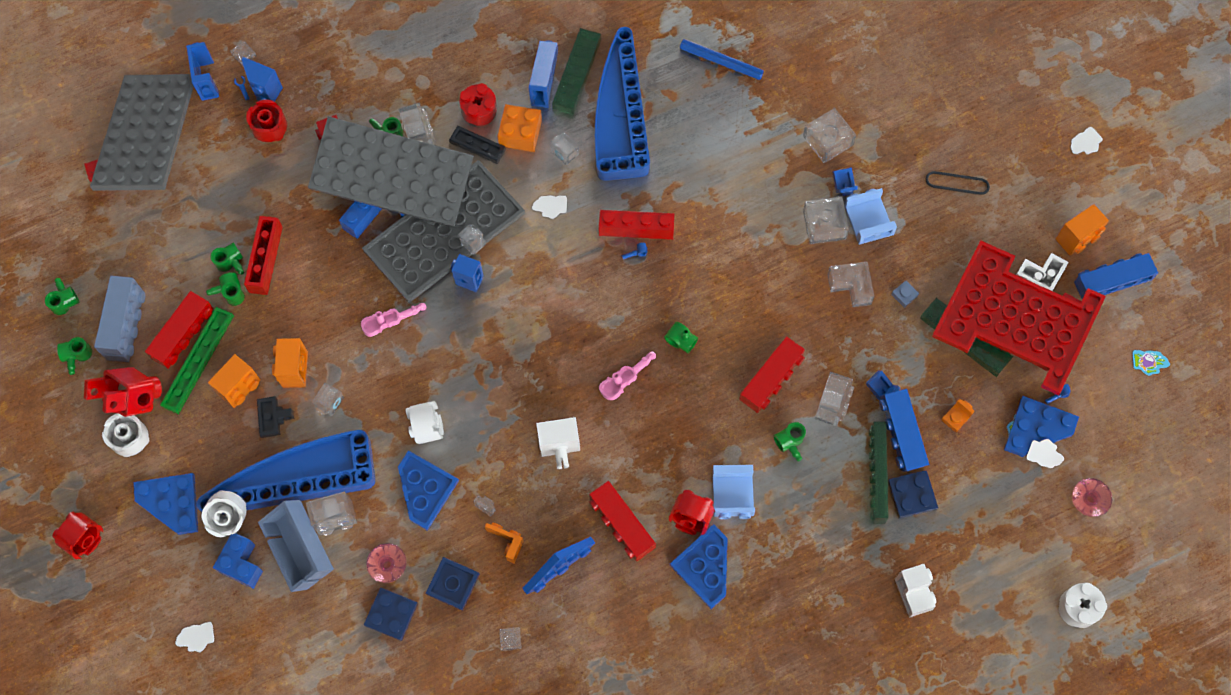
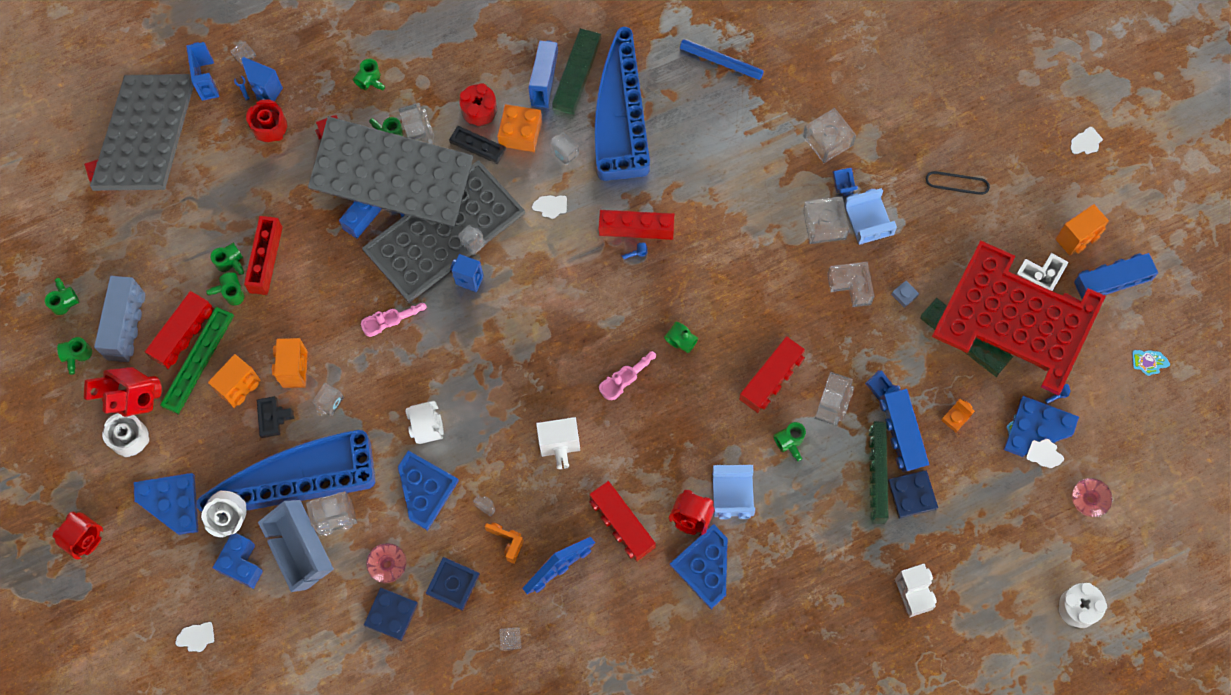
none -> green piece [352,58,385,91]

